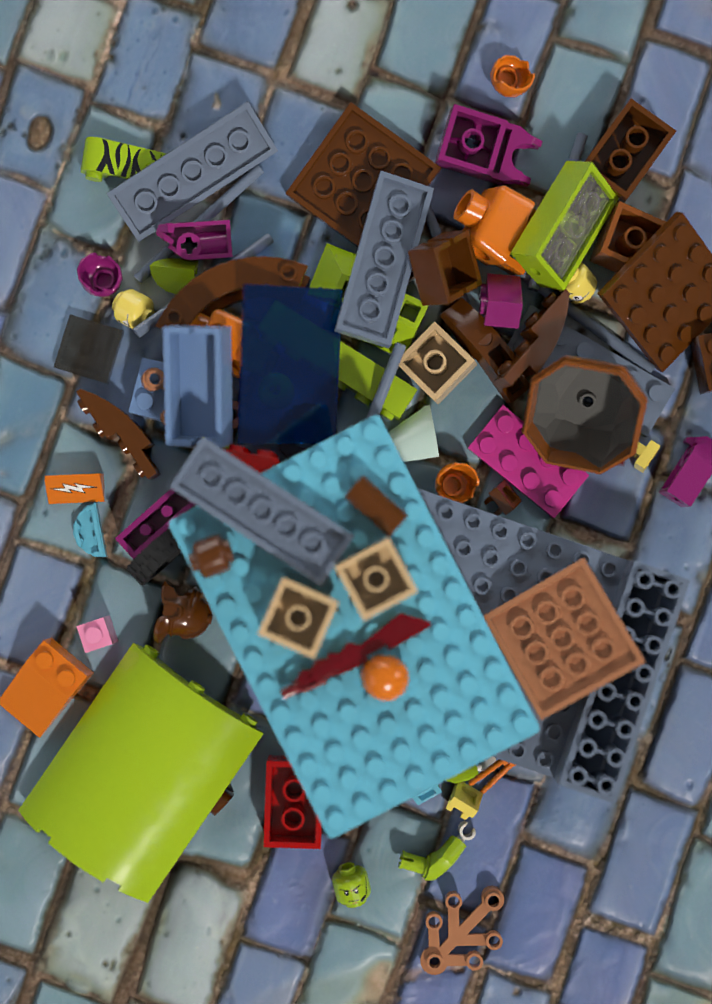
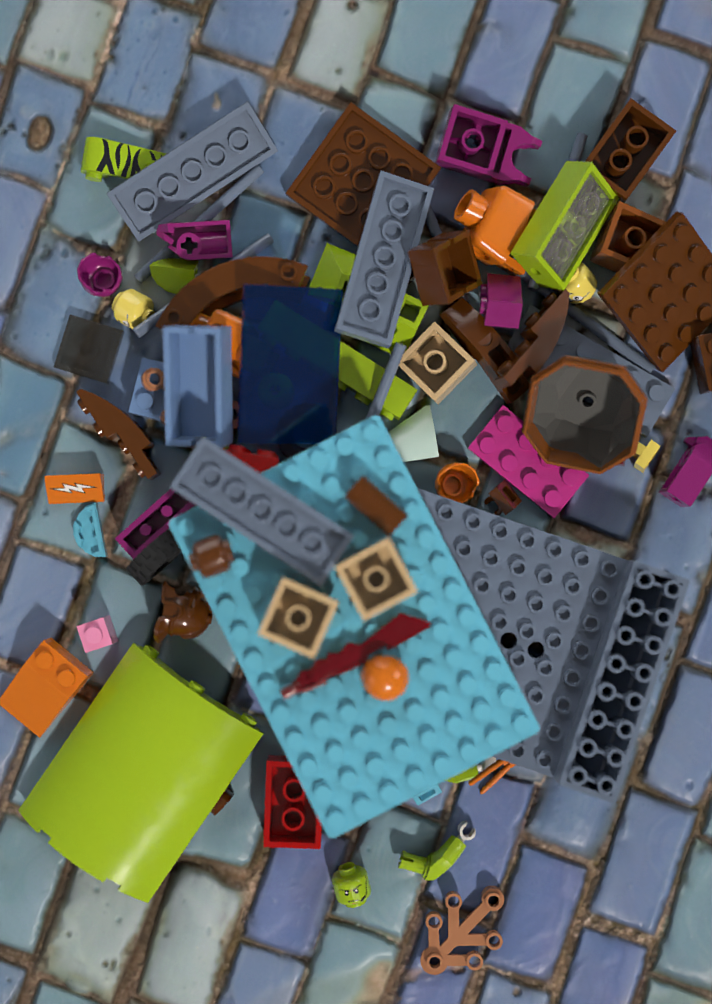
light yellow tile [446,782,483,820] -> none
nougat plate [483,558,646,720] -> none
orange hair [490,55,535,98] -> none

